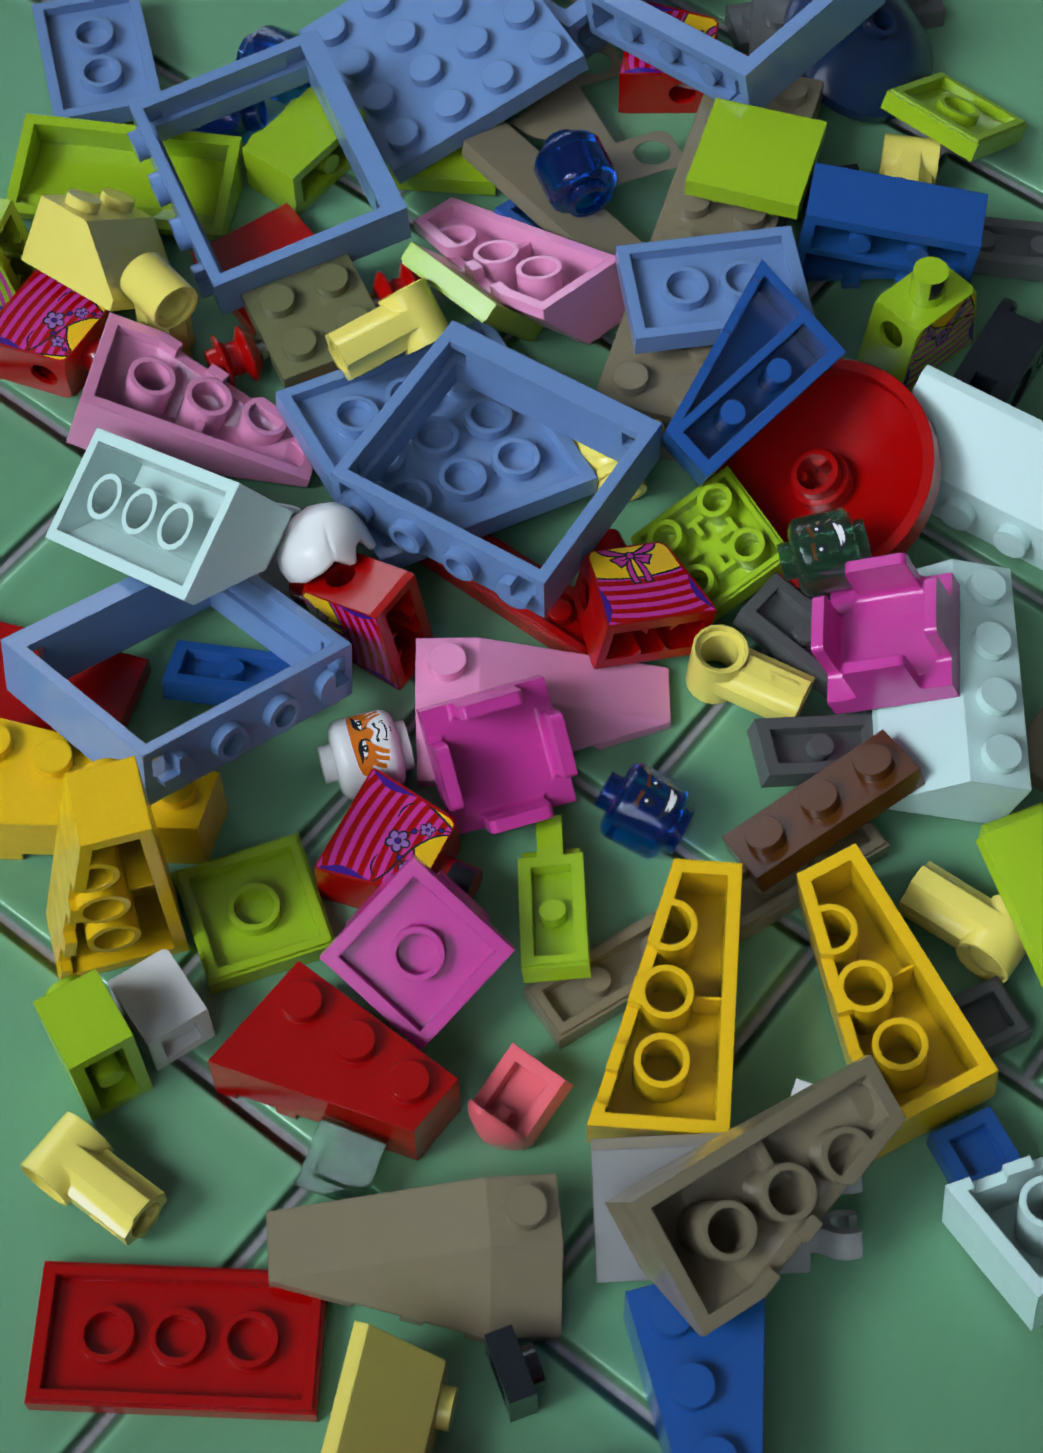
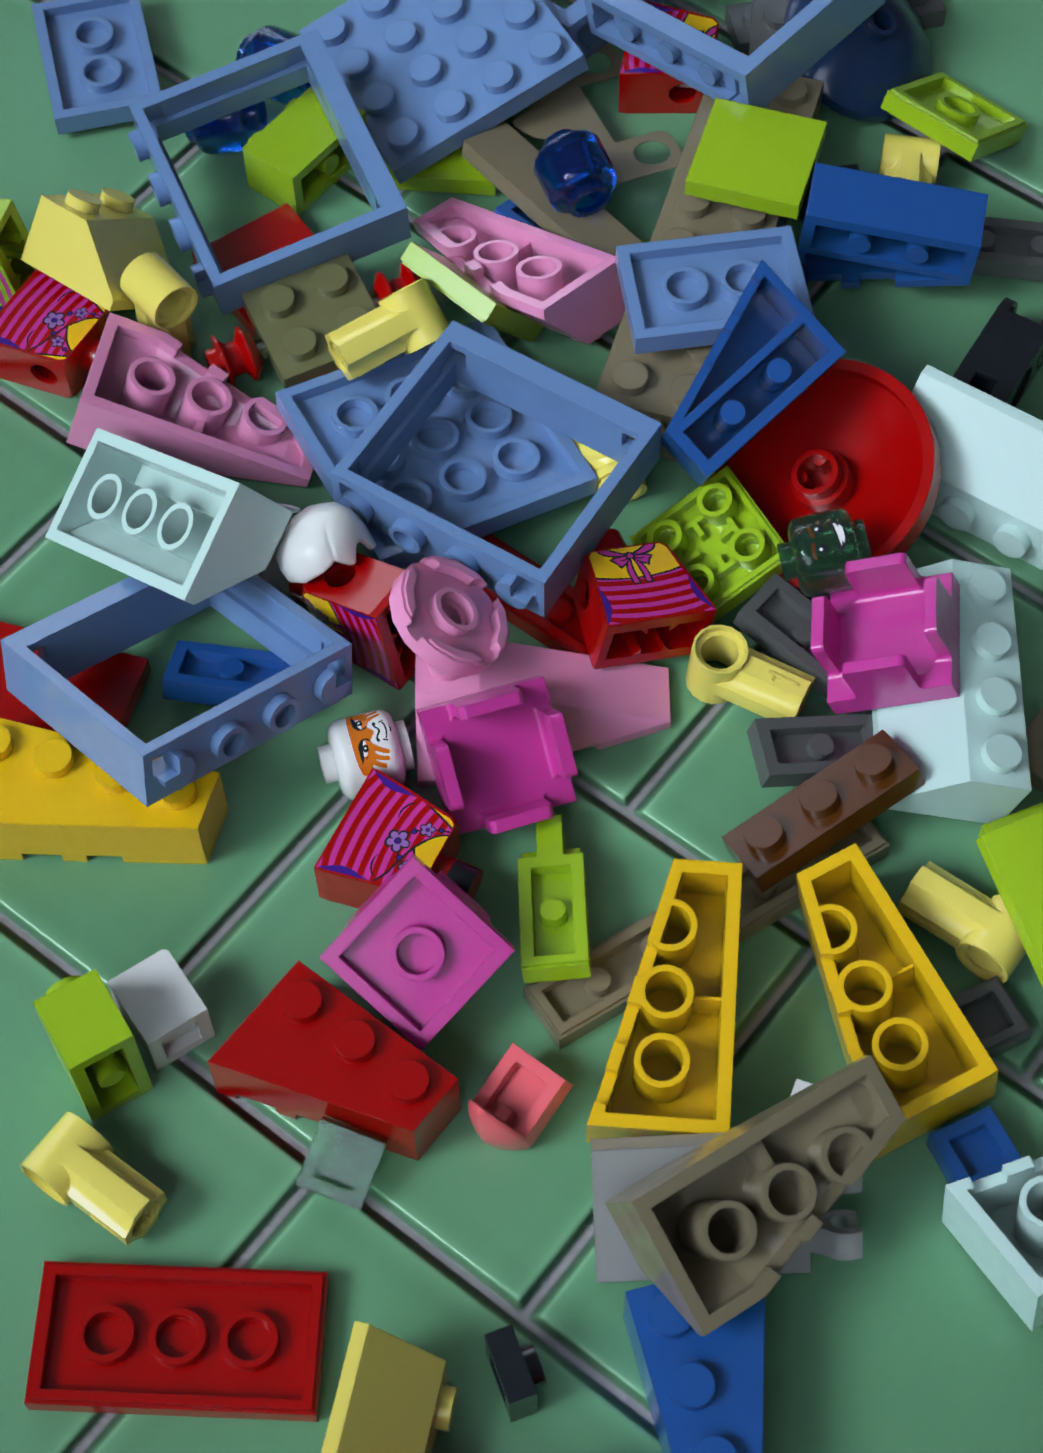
lime slope [6,113,246,240] -> none
yellow wedge [45,756,189,980] -> none
lime tile [173,833,335,995] -> none
dark tan wedge [266,1174,563,1343] -> none
clear blue head [594,762,695,859] -> none
lime torso [856,257,977,390] -> none
none -> bright pink plate [389,555,509,677]

